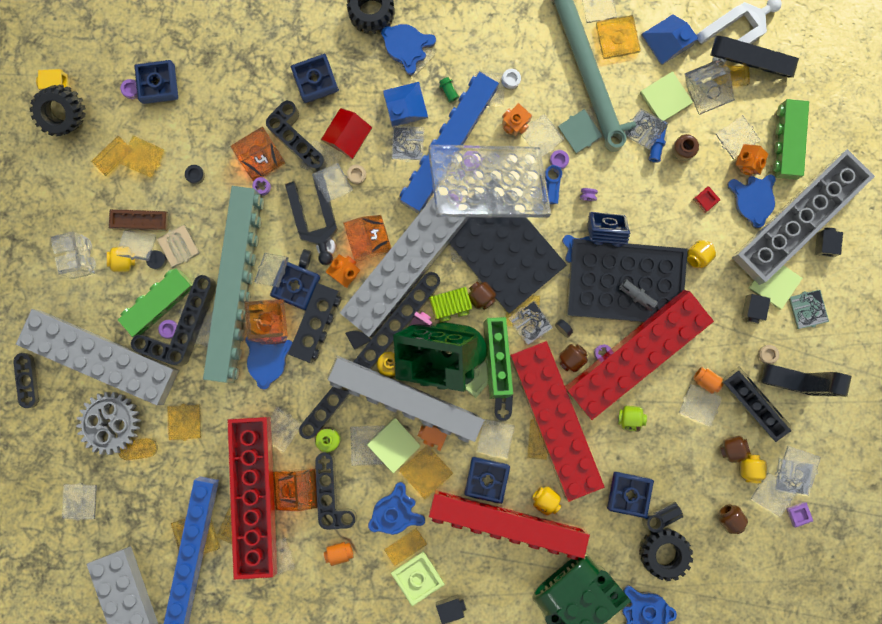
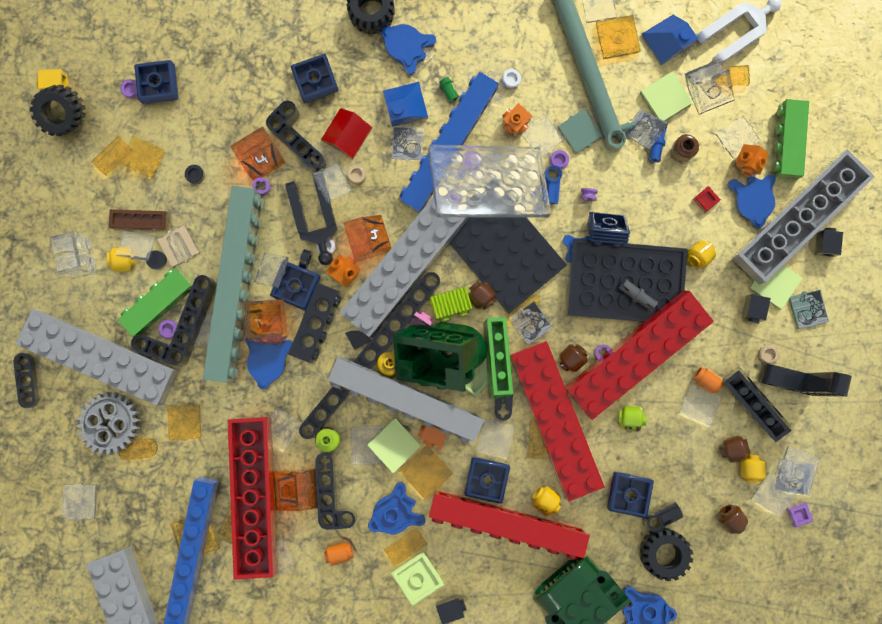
black tile [555,319,573,338] -> none
black beam [710,36,799,78] -> none

